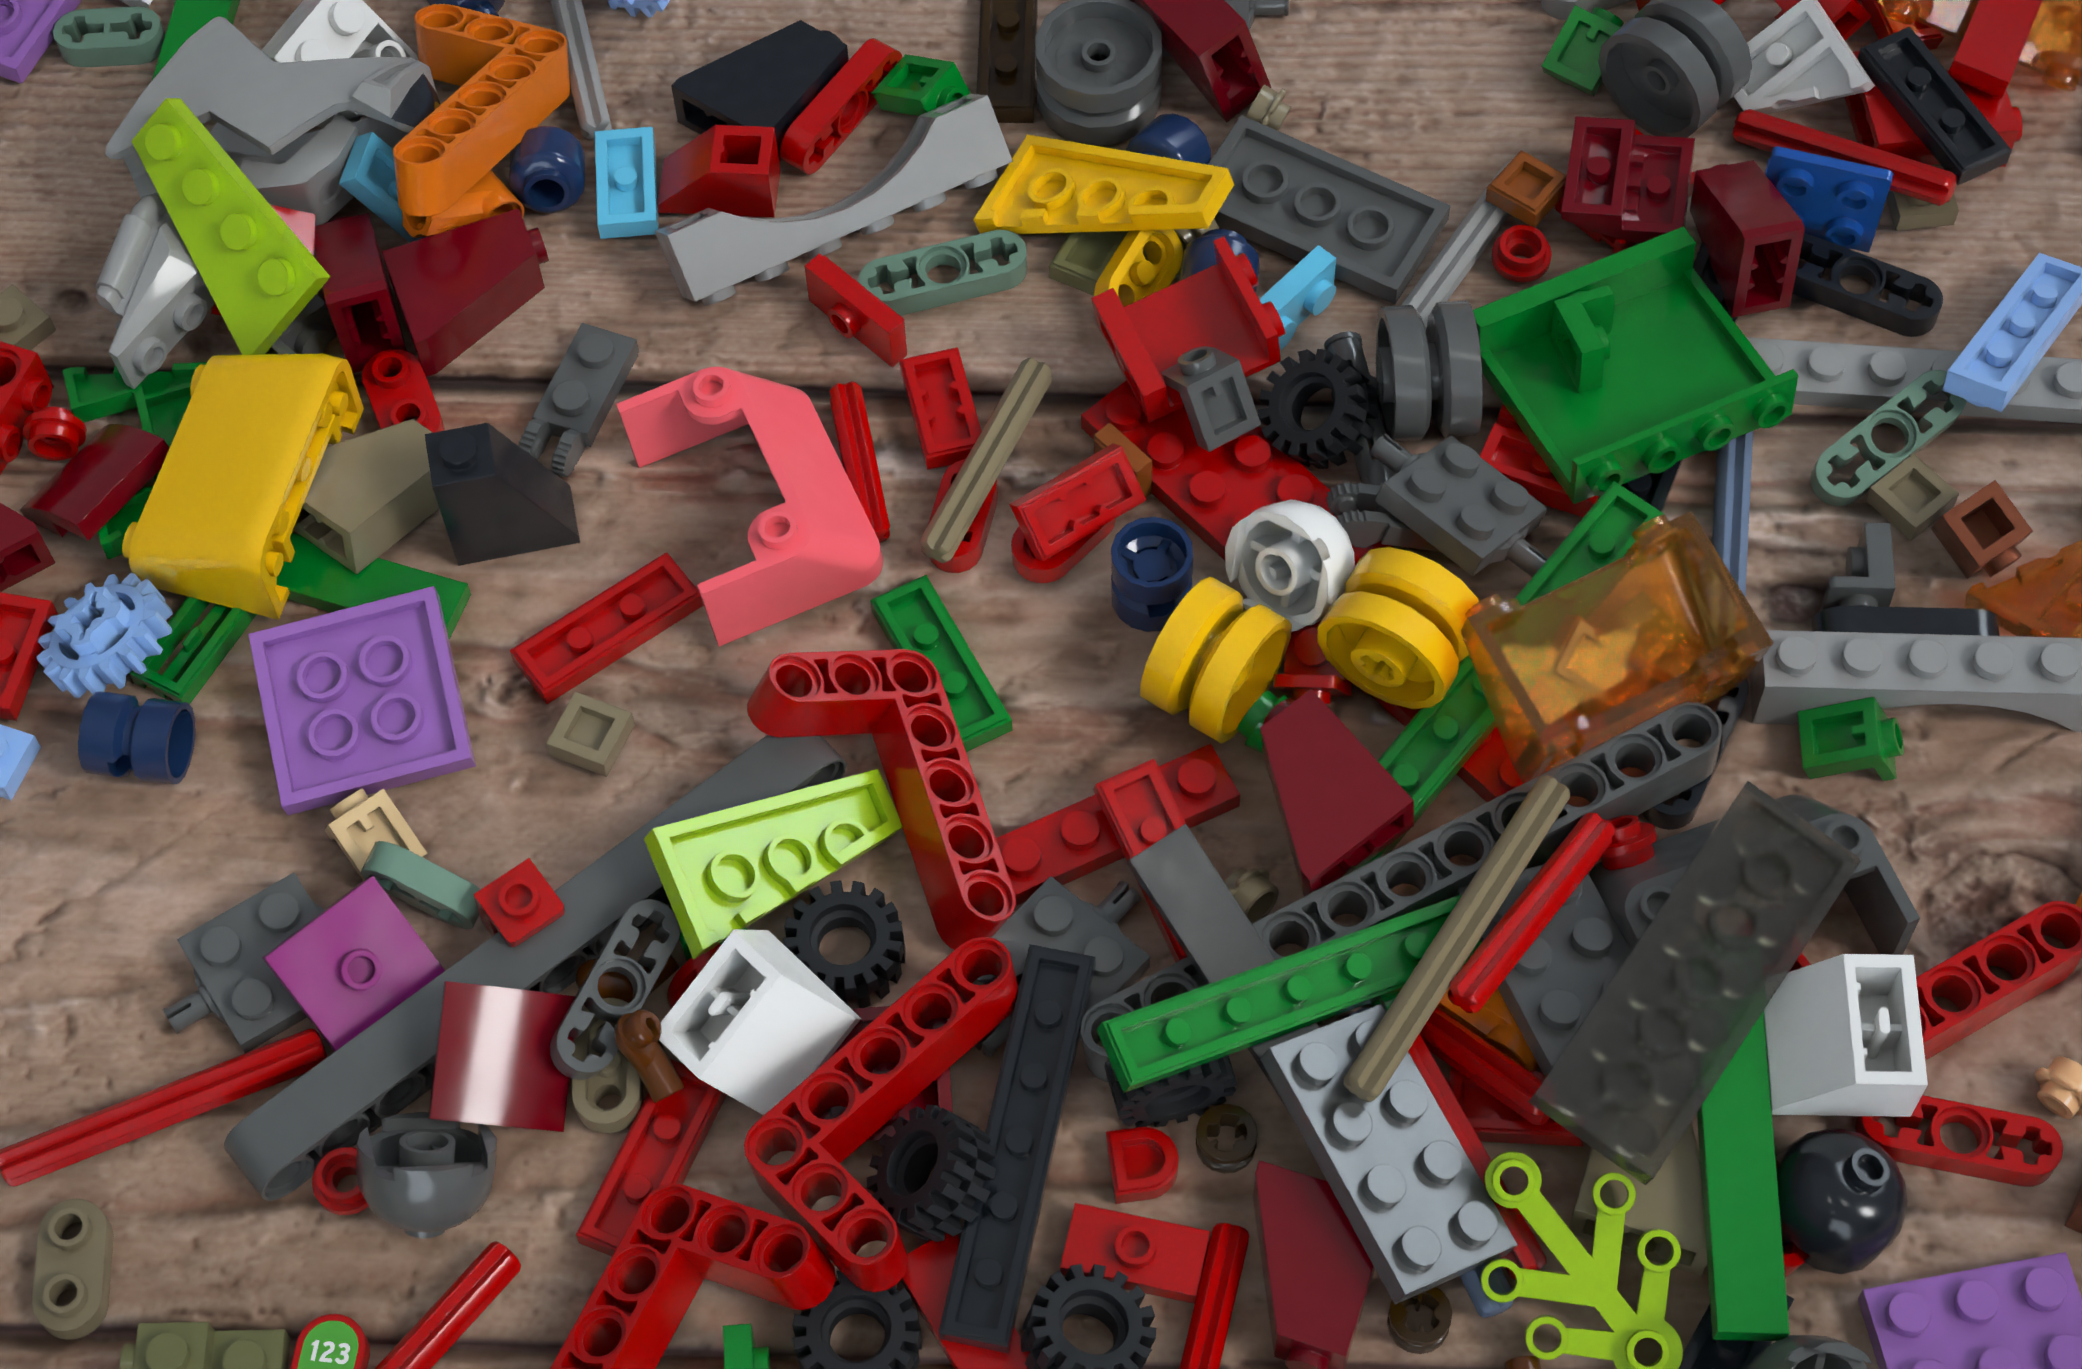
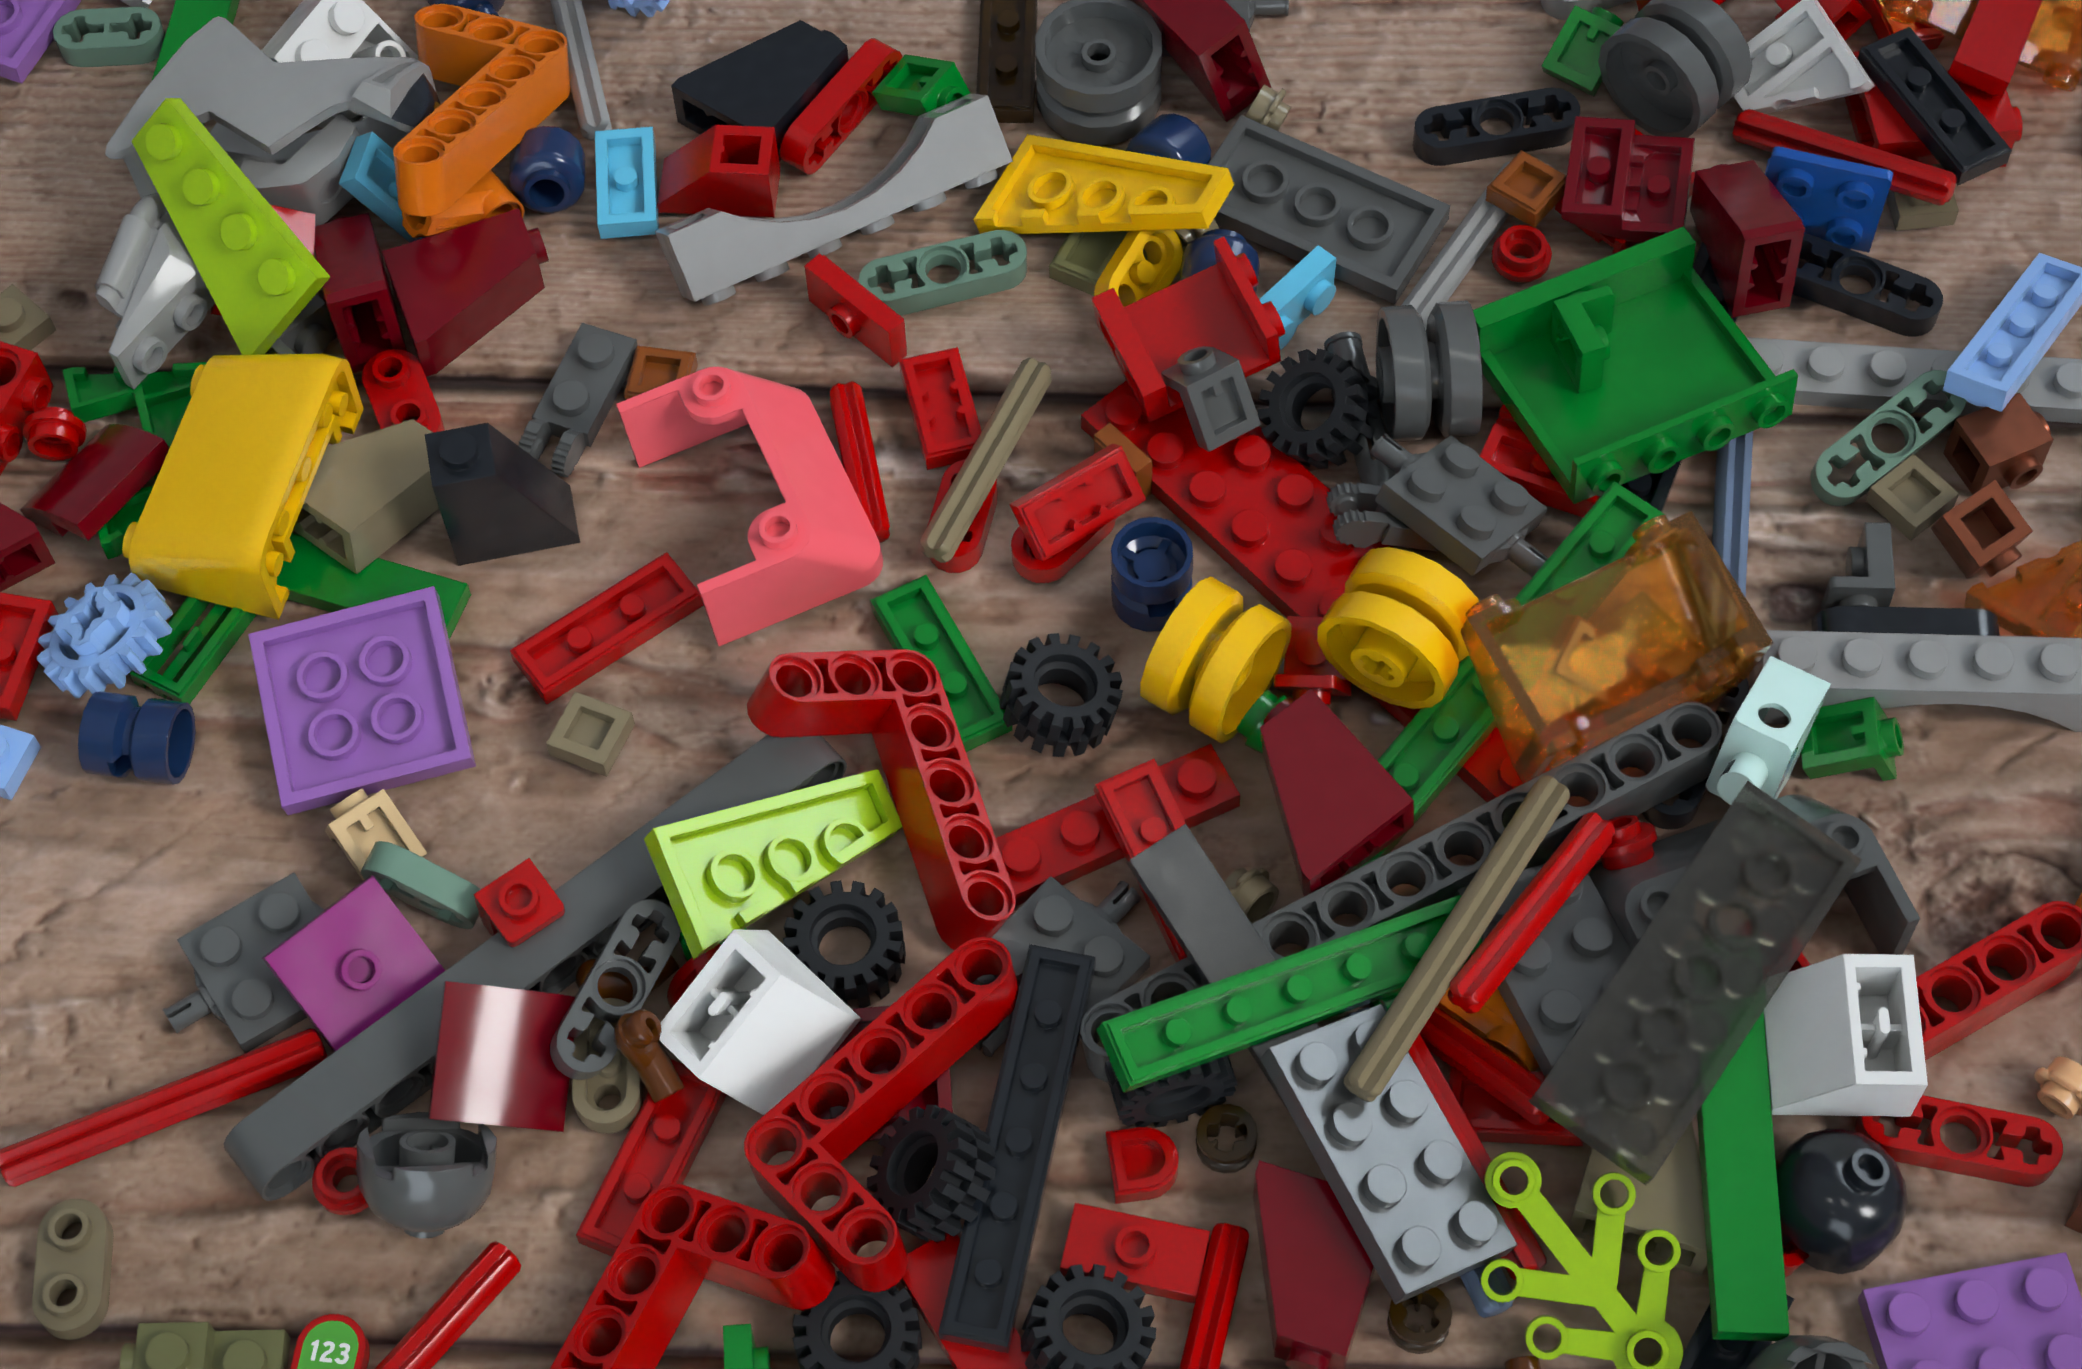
white cylinder [1225,499,1355,632] -> none
none -> dark orange tile [624,345,698,400]
none -> black tyre [1000,633,1123,757]
none -> black beam [1412,87,1580,166]
none -> light aqua torso [1705,656,1831,816]
none -> copper brick [1943,393,2054,495]

